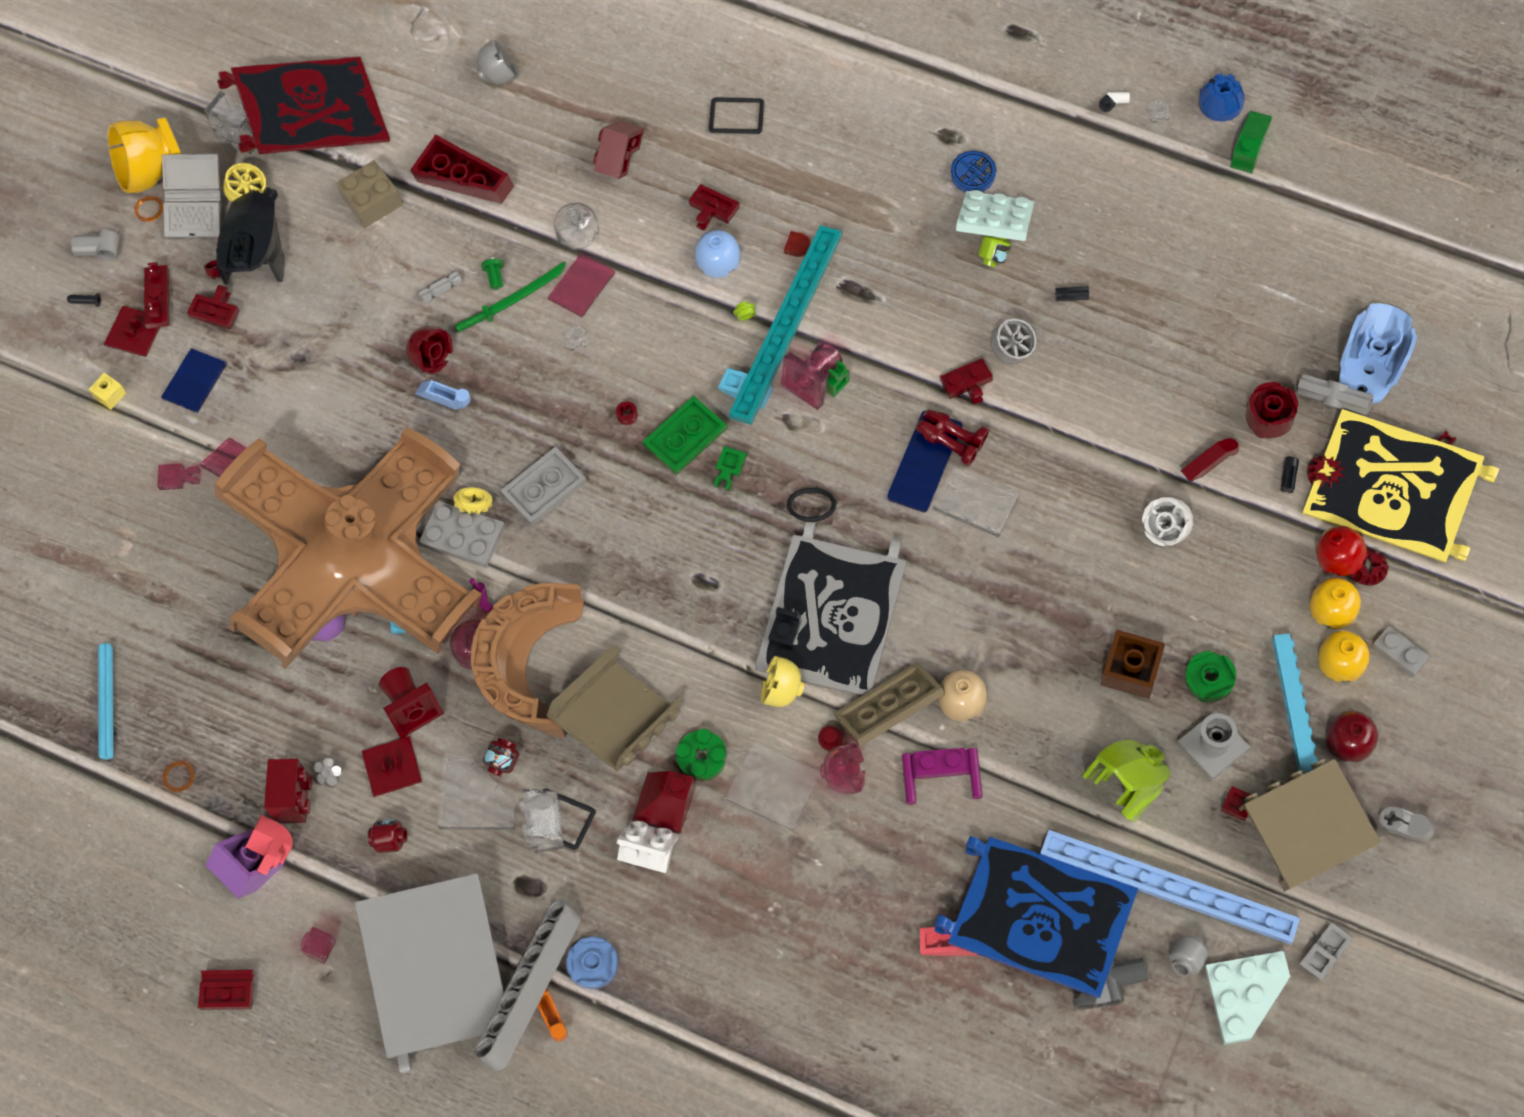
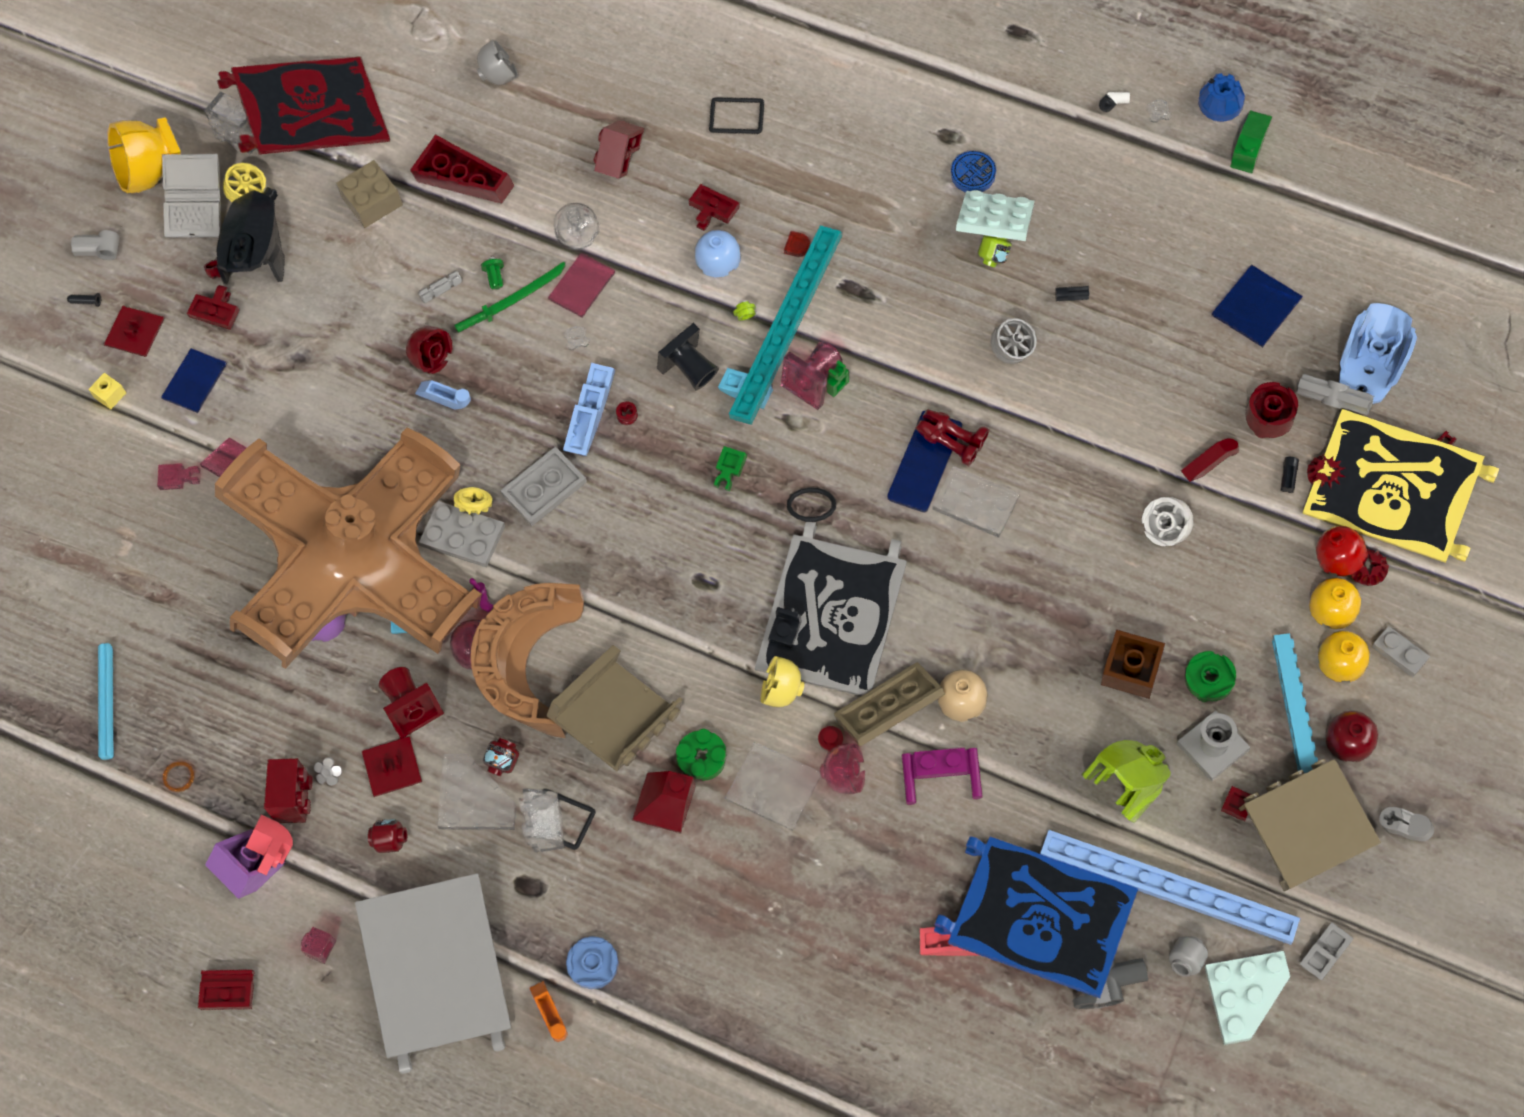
clear orange piece [134,196,163,222] -> none
dark red plate [144,262,170,329] -> none
light grey beam [475,900,580,1071] -> none
white bracket [617,821,679,873] -> none
green plate [642,396,727,475] -> none
dark red plate [940,358,993,405] -> none
none -> light blue slope [563,363,615,456]
none -> black plant [657,322,719,391]
none -> clear blue piece [1212,265,1303,348]

